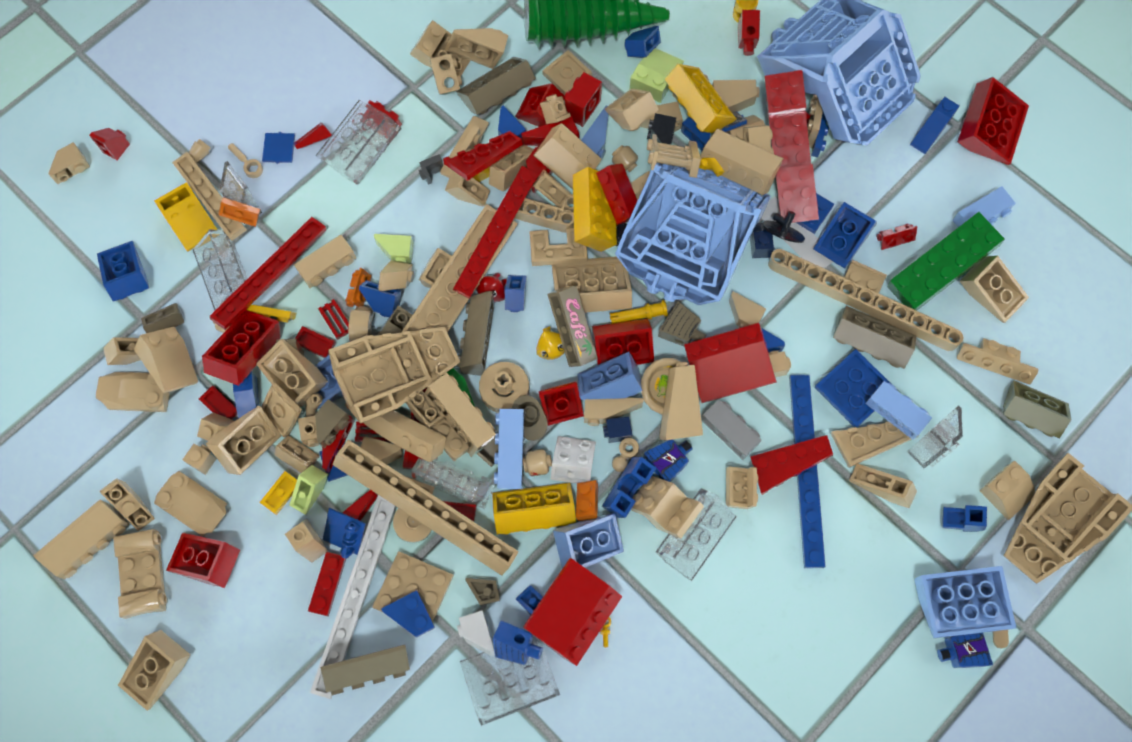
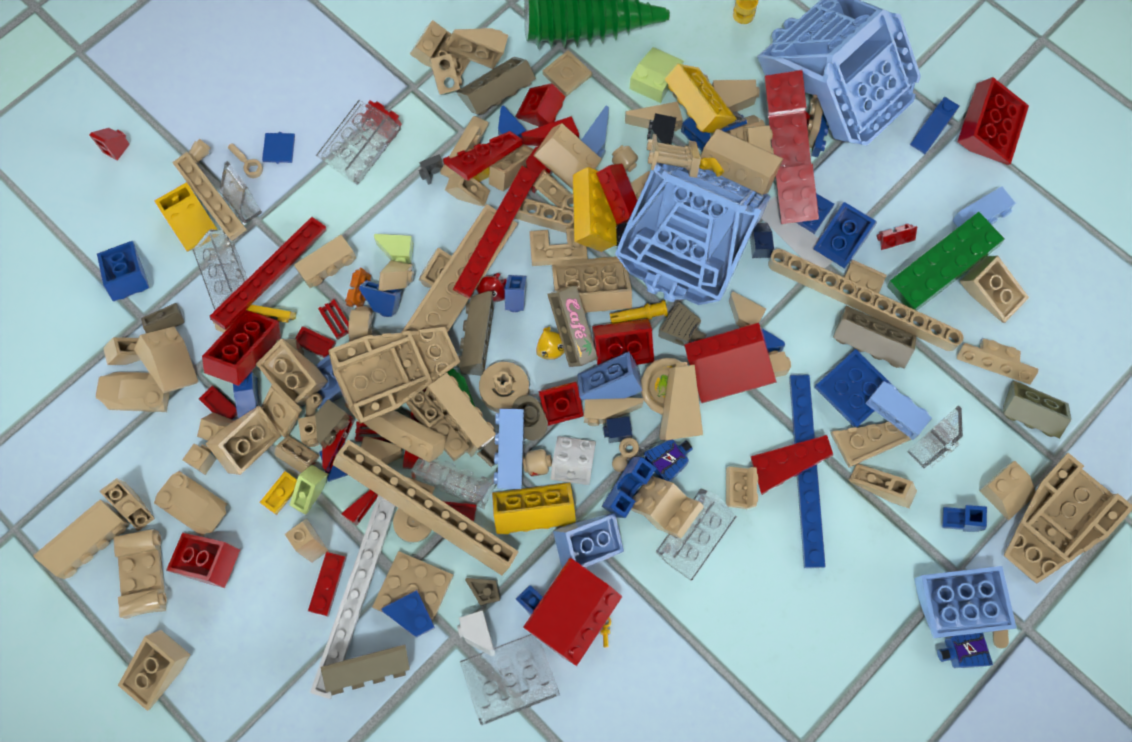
tan slope [48,142,90,184] -> none
orange plate [219,197,260,227] -> none
red slope [294,122,332,149] -> none
blue hinge [322,508,366,559] -> none
dark tan slope [376,305,412,336] -> none
blue torso [493,621,543,665] -> none
tan brick [540,94,571,124] -> none
red brick [564,72,602,127] -> none
orange plate [576,480,598,521] -> none
tan slope [605,88,659,131] -> none
blue slope [624,26,661,57] -> none
light grey brick [701,400,762,460] -> none
red torso [738,10,760,56] -> none
black shield [763,211,805,243] -> none

